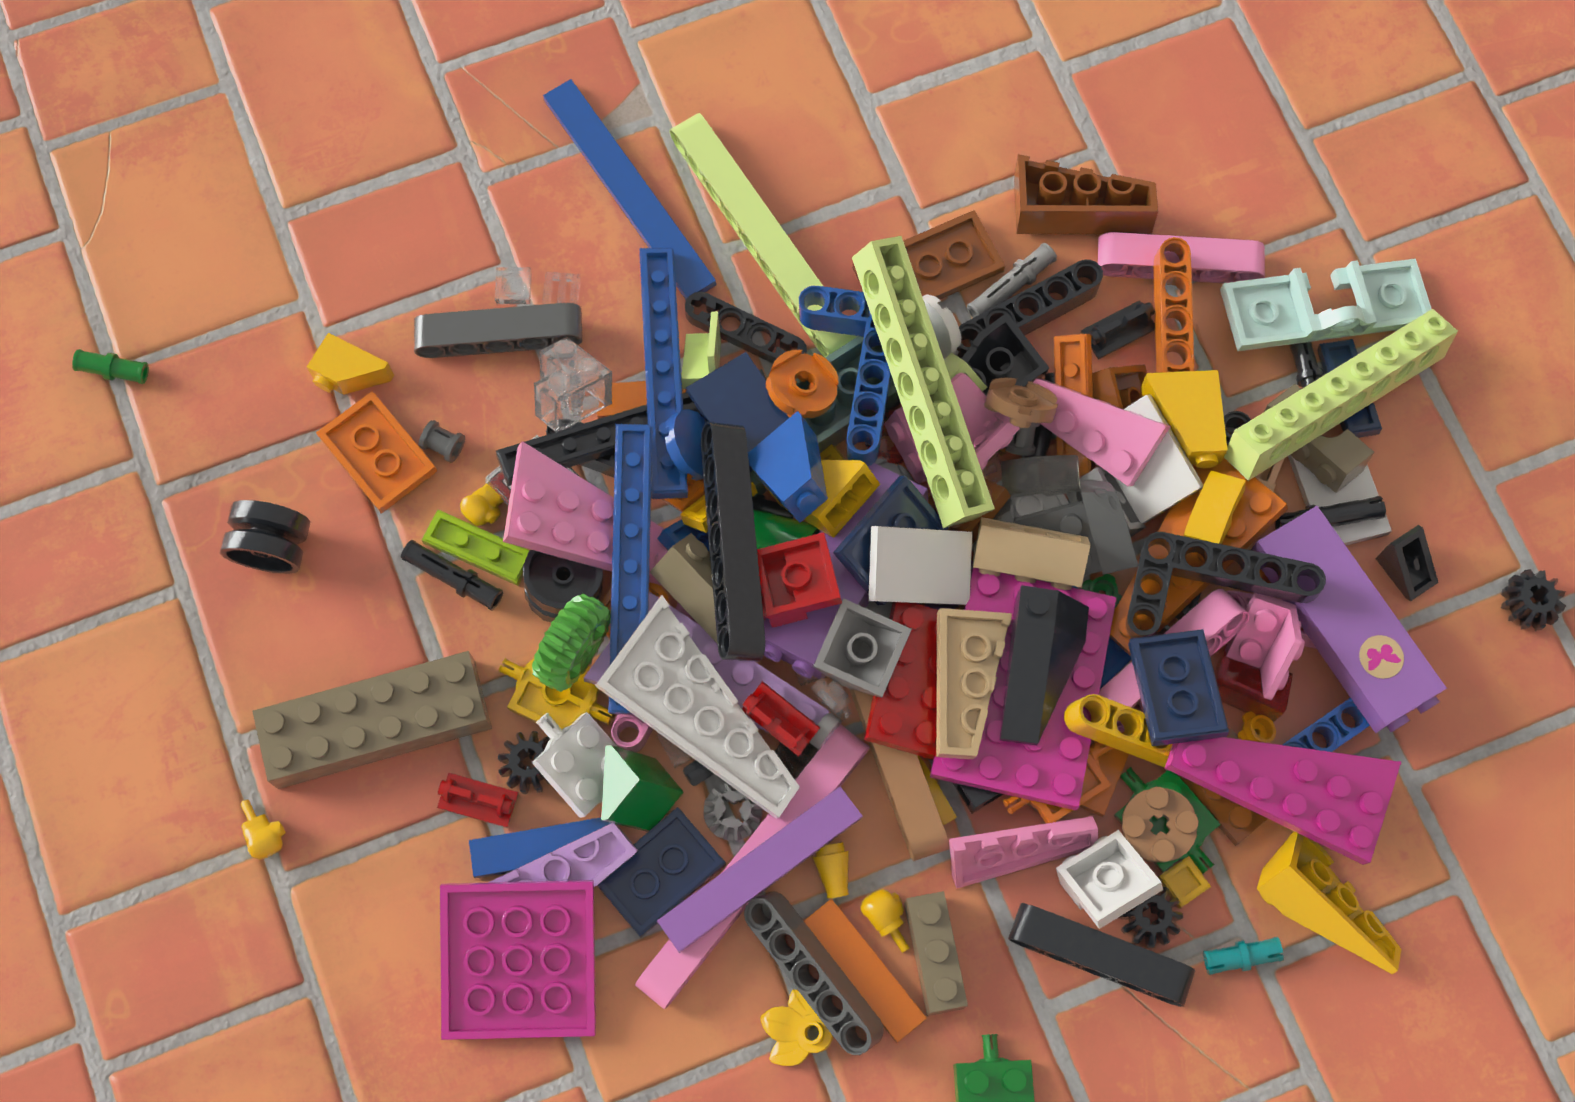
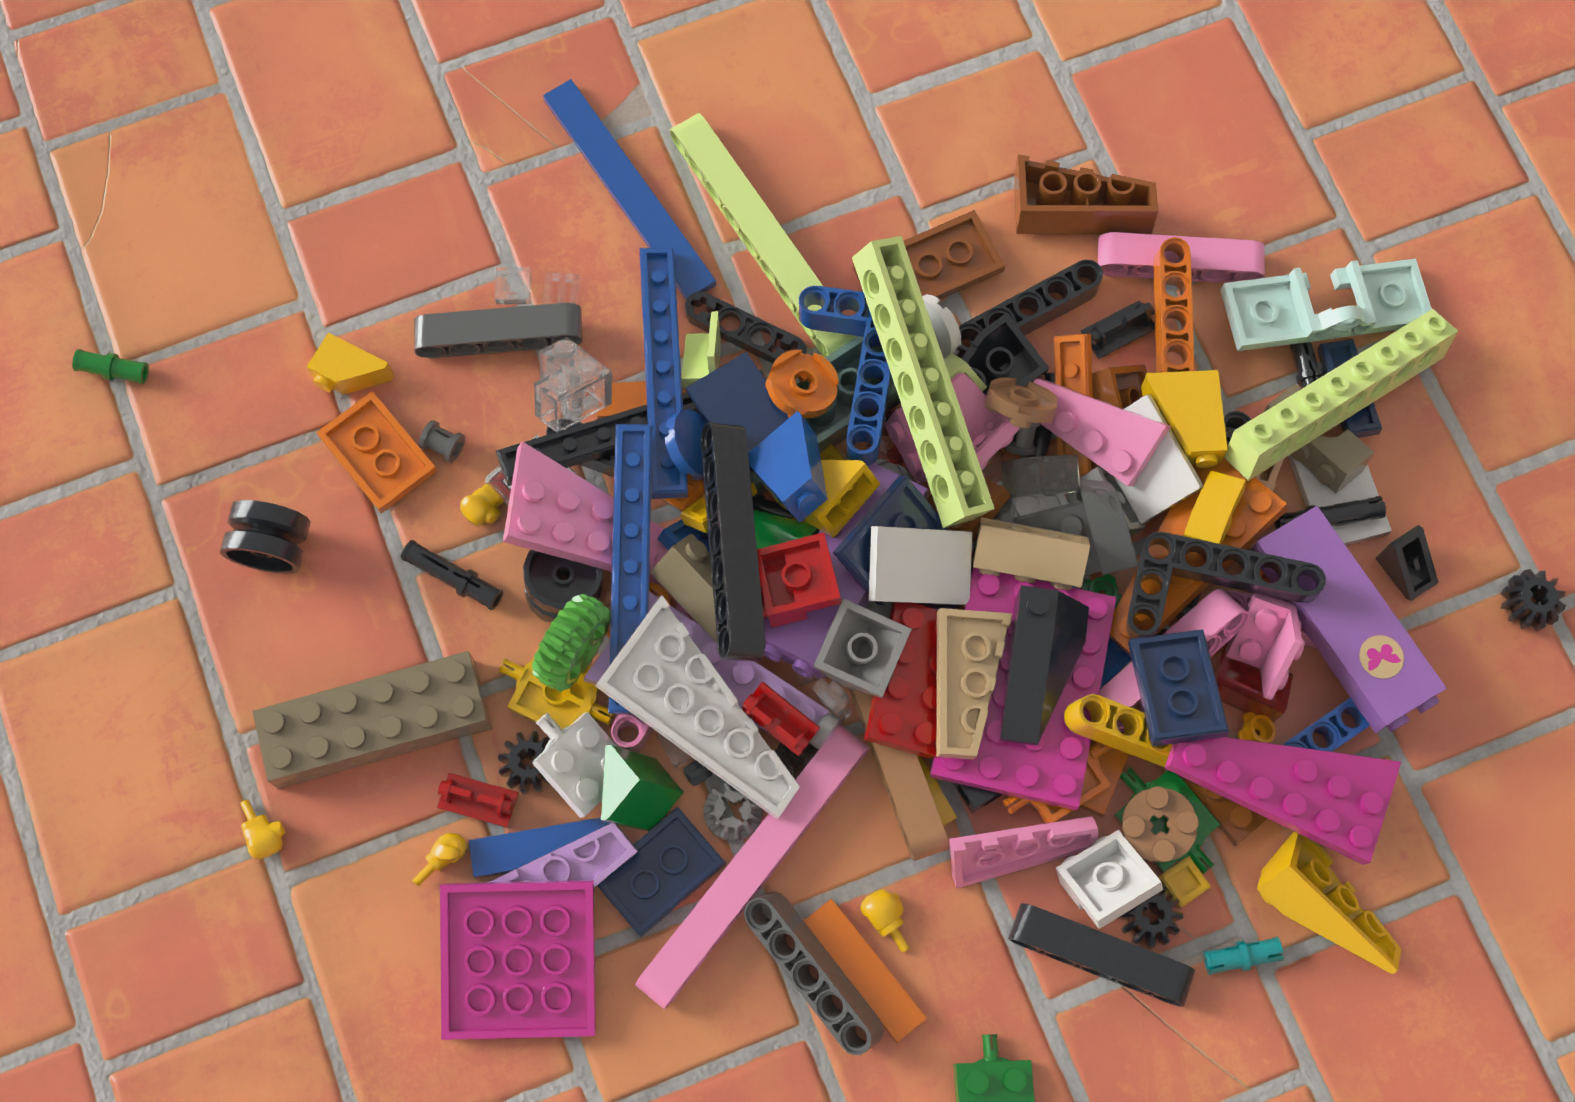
lime tile [422,510,530,586] -> none
medium lavender tile [657,786,863,953] -> none
yellow plate [760,989,833,1066] -> none
yellow cone [812,842,849,899] -> none
dark tan brick [904,891,968,1016] -> none
light grey pin [967,243,1057,318] -> none
none -> yellow piece [412,832,468,887]

